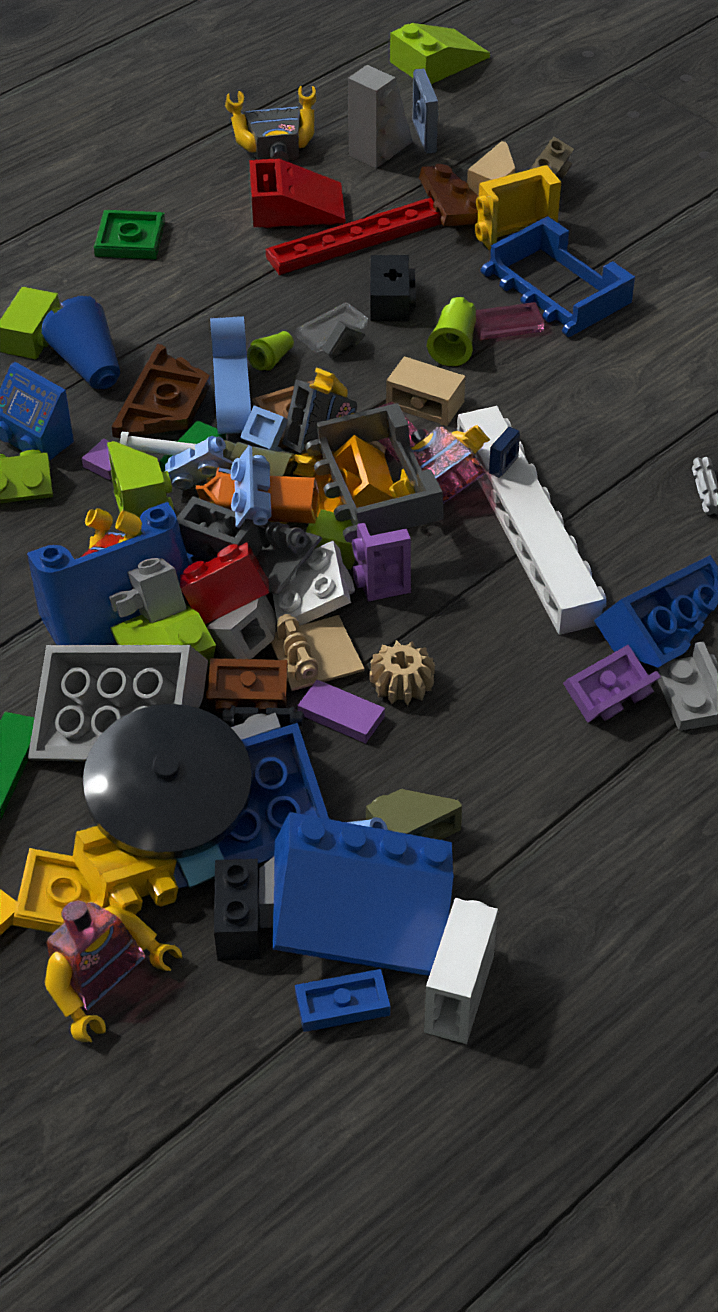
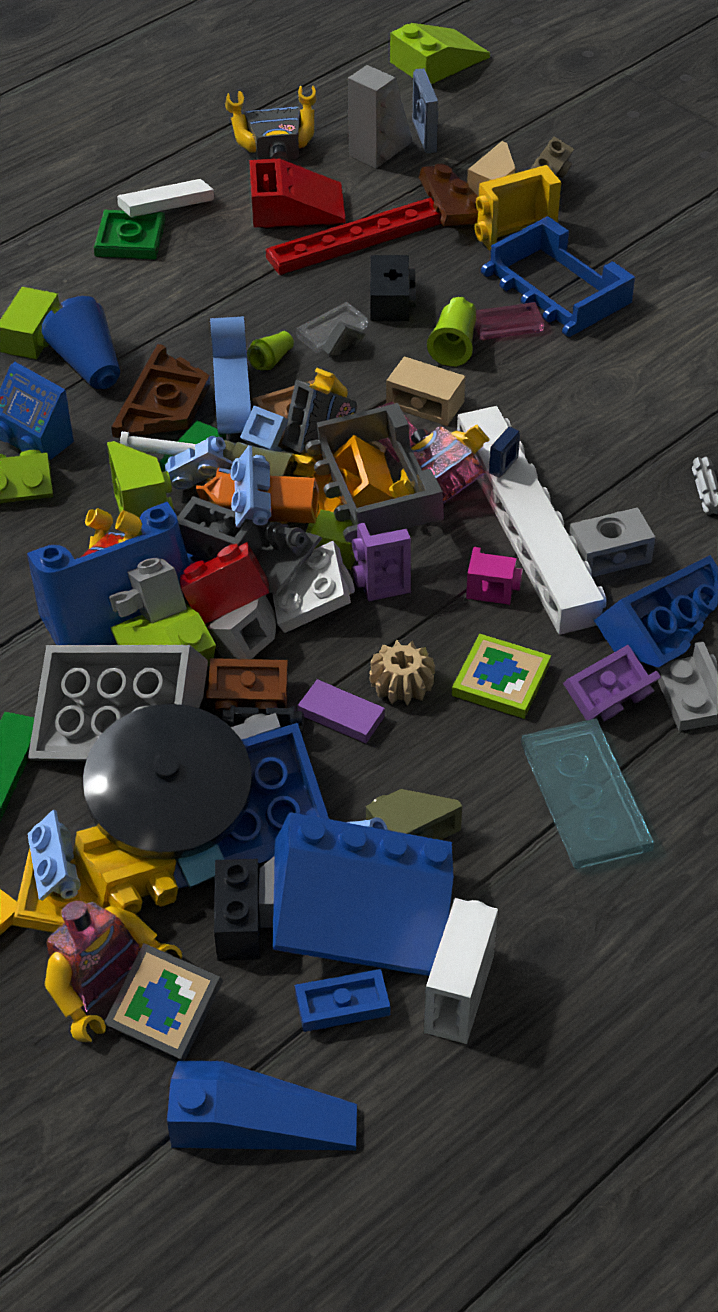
medium lavender tile [82,439,112,480] -> none
tan hinge [270,614,364,691] -> none
none -> light blue hinge [28,810,81,901]
none -> tile [105,943,224,1061]
none -> white tile [117,179,214,217]
none -> blue wedge [167,1061,357,1151]
none -> tile [452,633,551,719]
none -> dark pink brick [466,547,523,605]
none -> clear light blue tile [521,718,654,869]
none -> light grey brick [569,507,655,577]

